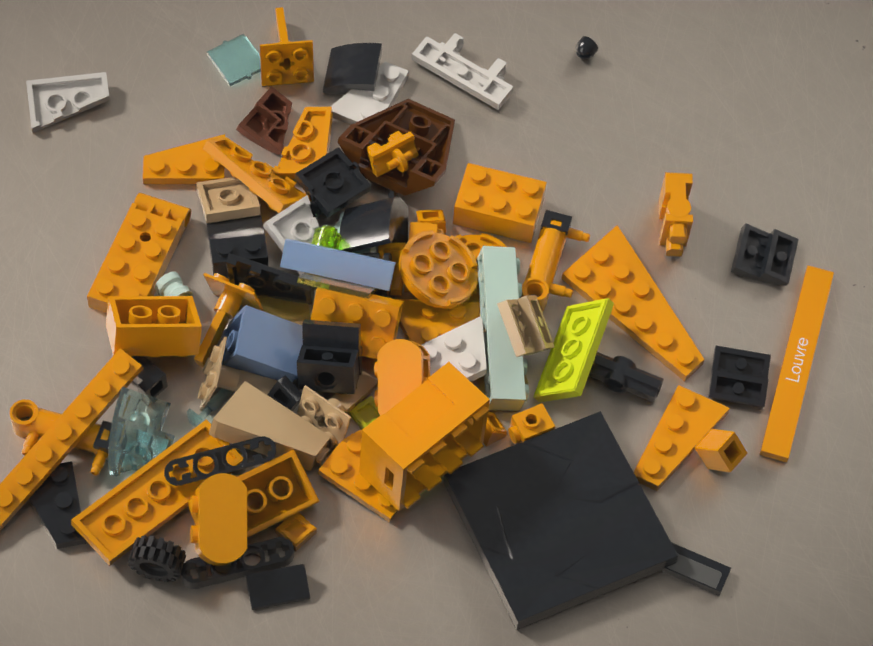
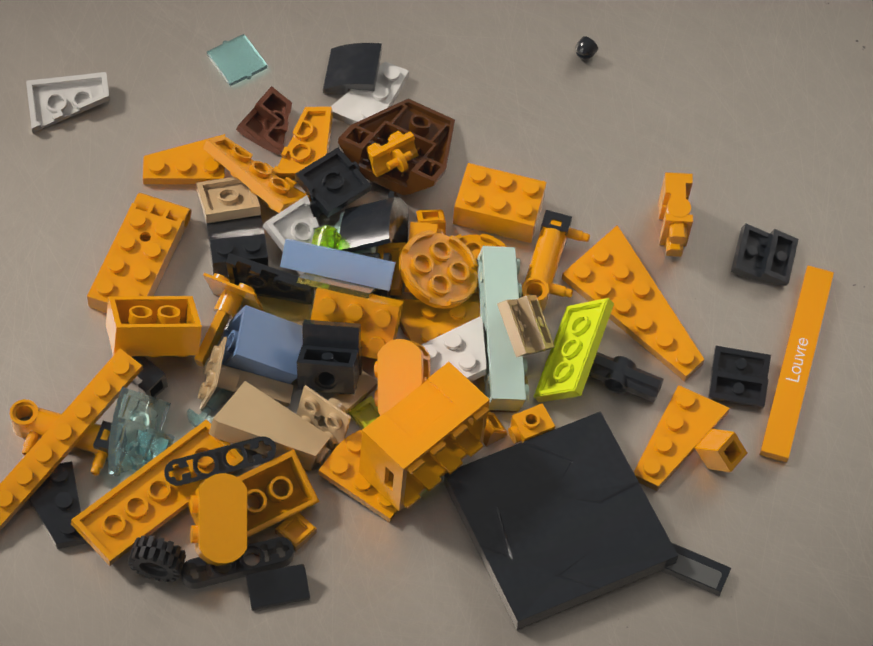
light aqua wheel [155,272,193,296] -> none
light orange piece [260,7,314,86] -> none
black plate [267,375,302,411] -> none
white hinge [412,33,513,110] -> none

